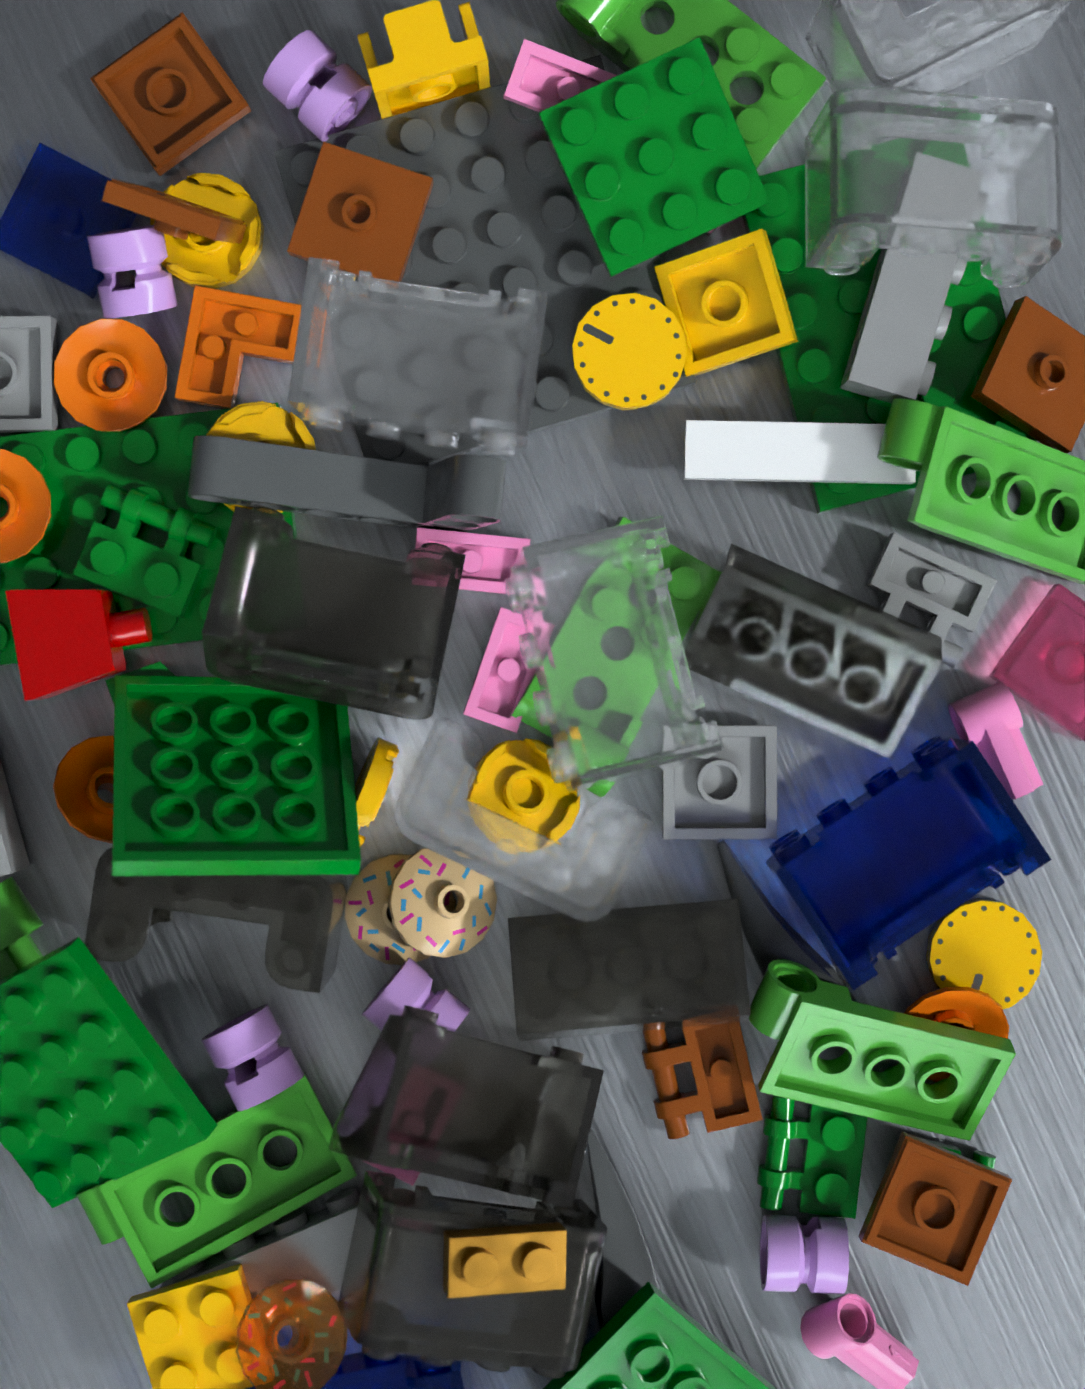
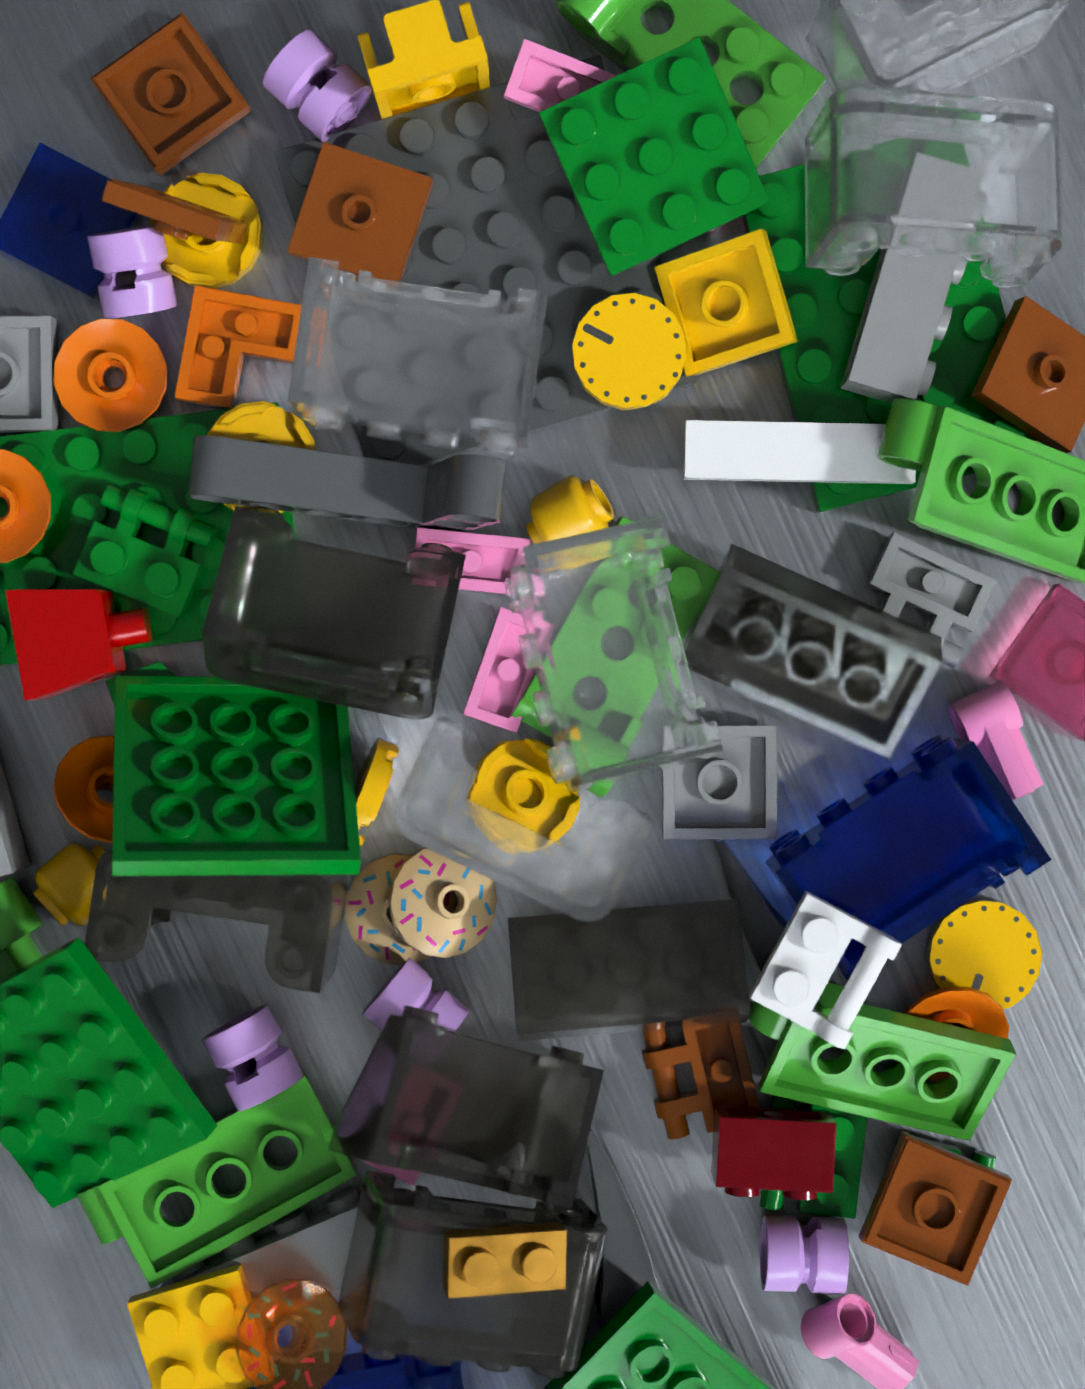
none -> yellow head [33,842,120,927]
none -> yellow head [526,475,614,560]
none -> dark red brick [711,1104,837,1200]
none -> white plate [749,890,902,1049]

